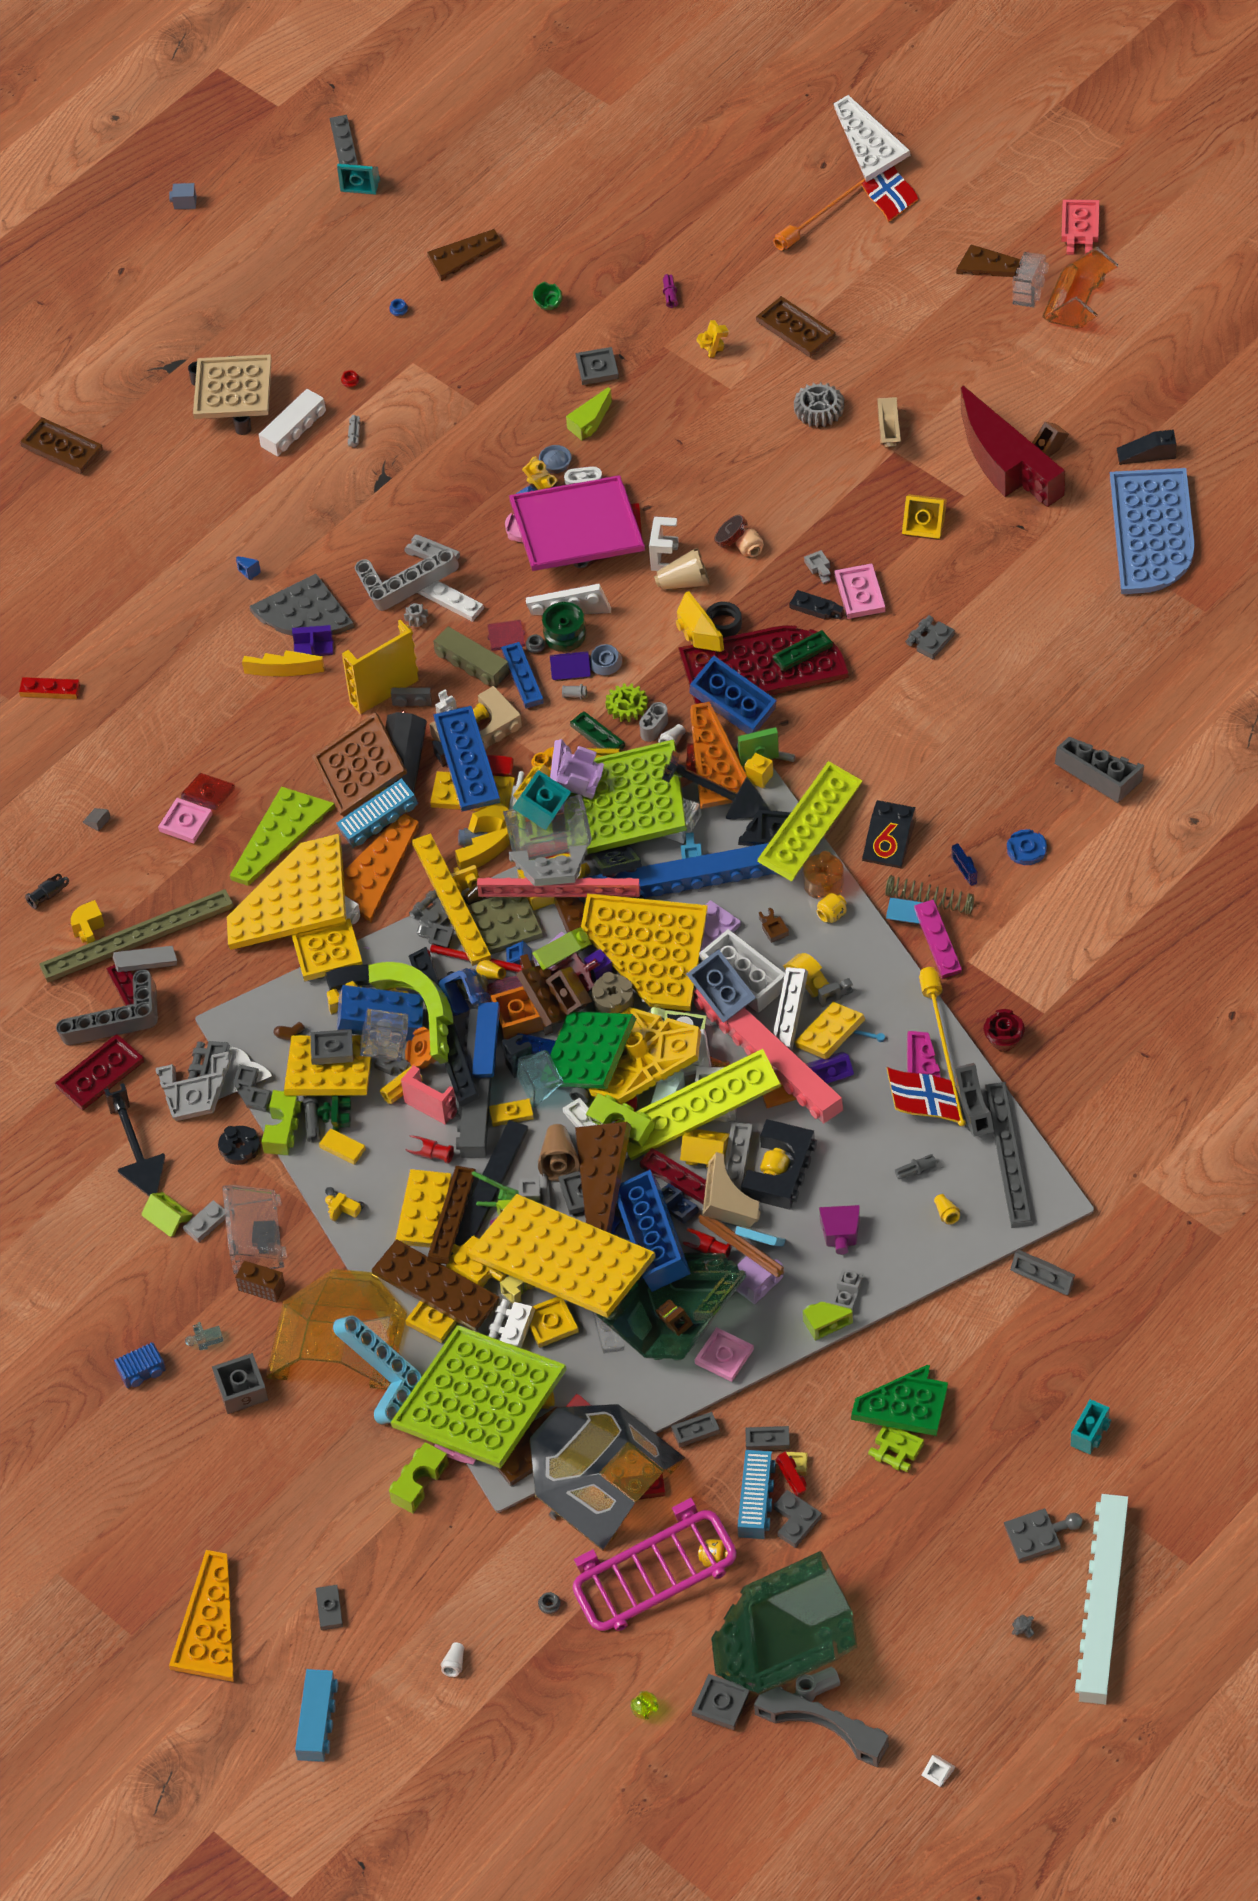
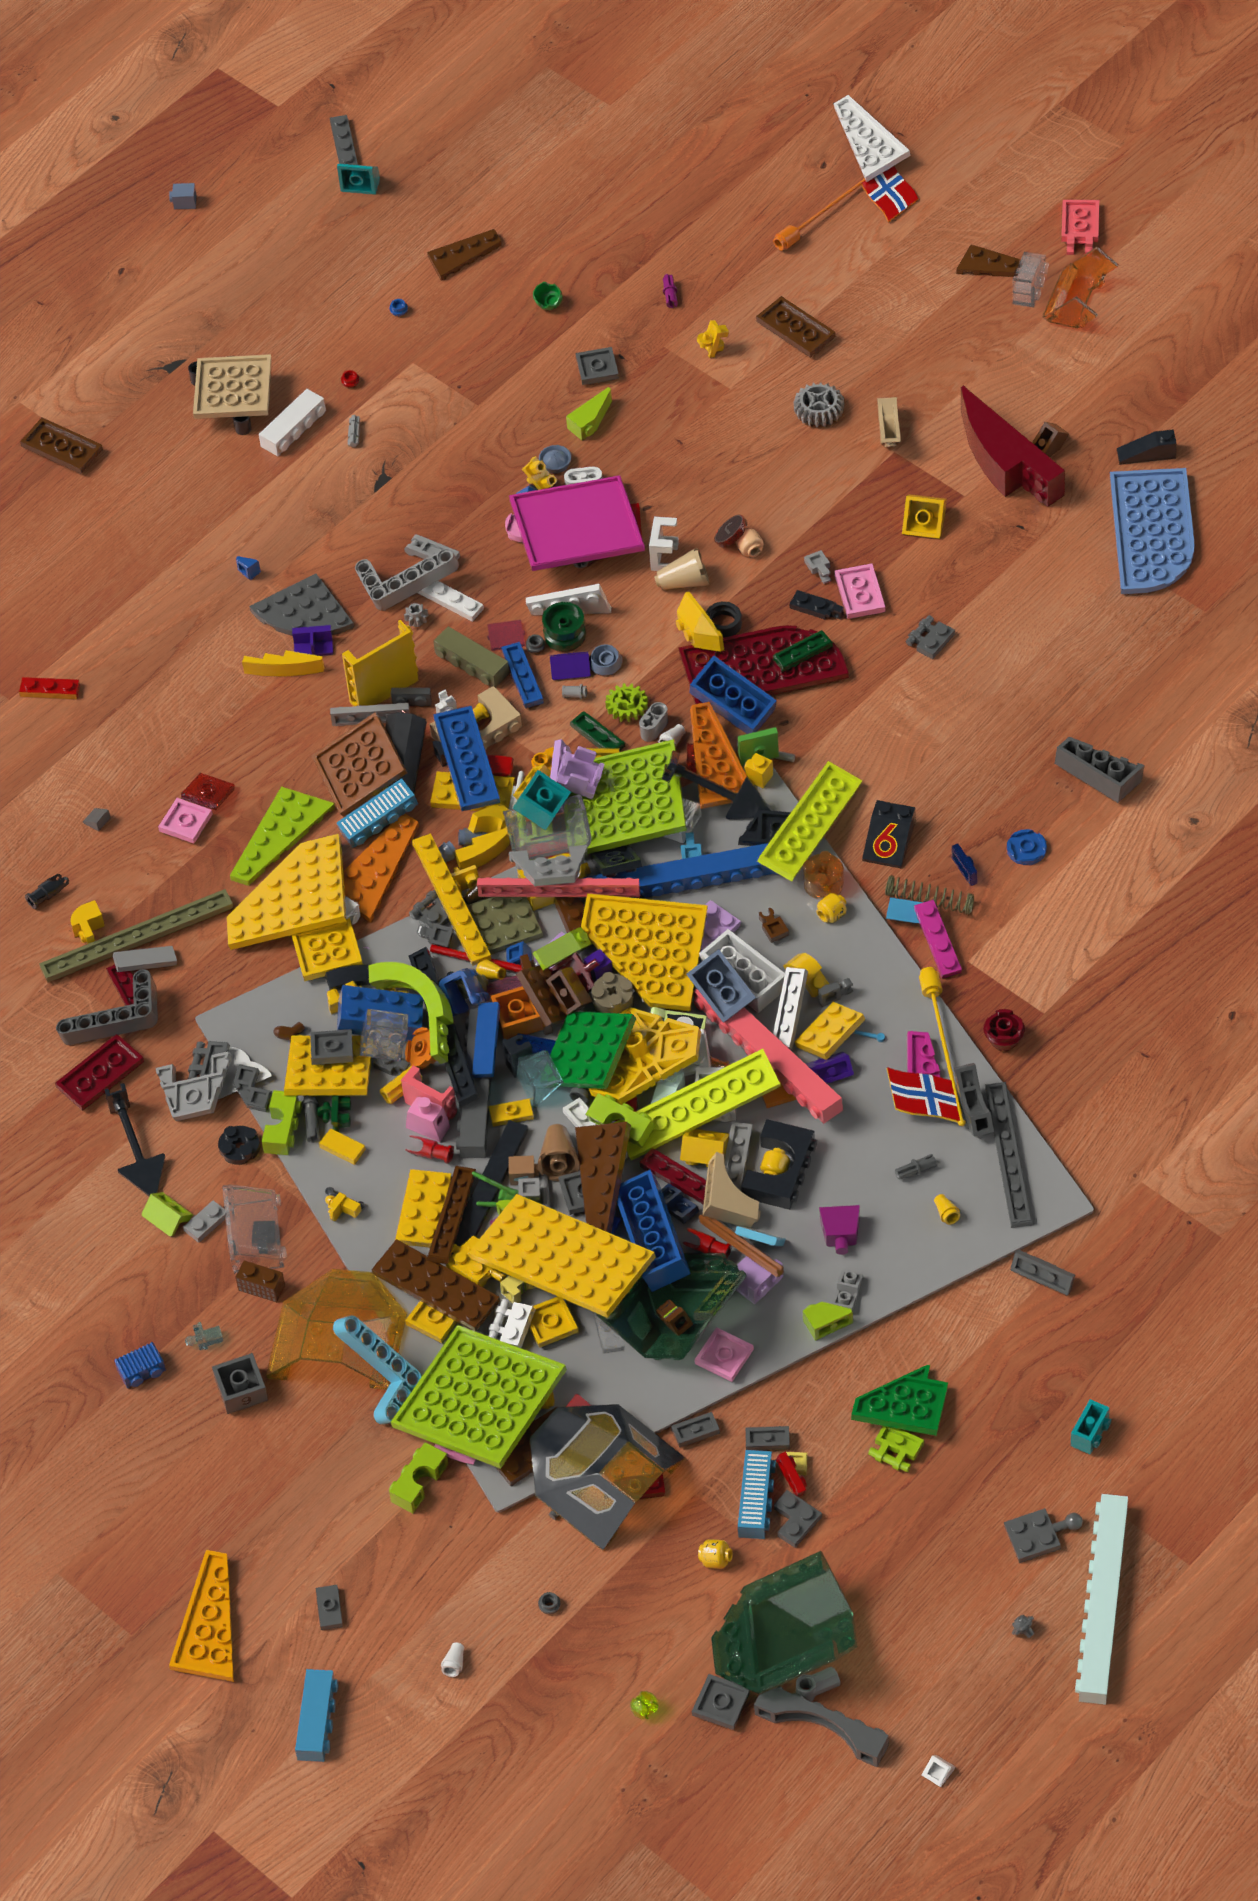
dark pink bar [573,1498,736,1631] -> none
none -> light grey plate [330,703,410,726]
none -> bright pink torso [406,1097,450,1142]
none -> sand blue cone [438,841,456,863]
none -> medium nougat brick [509,1155,539,1186]

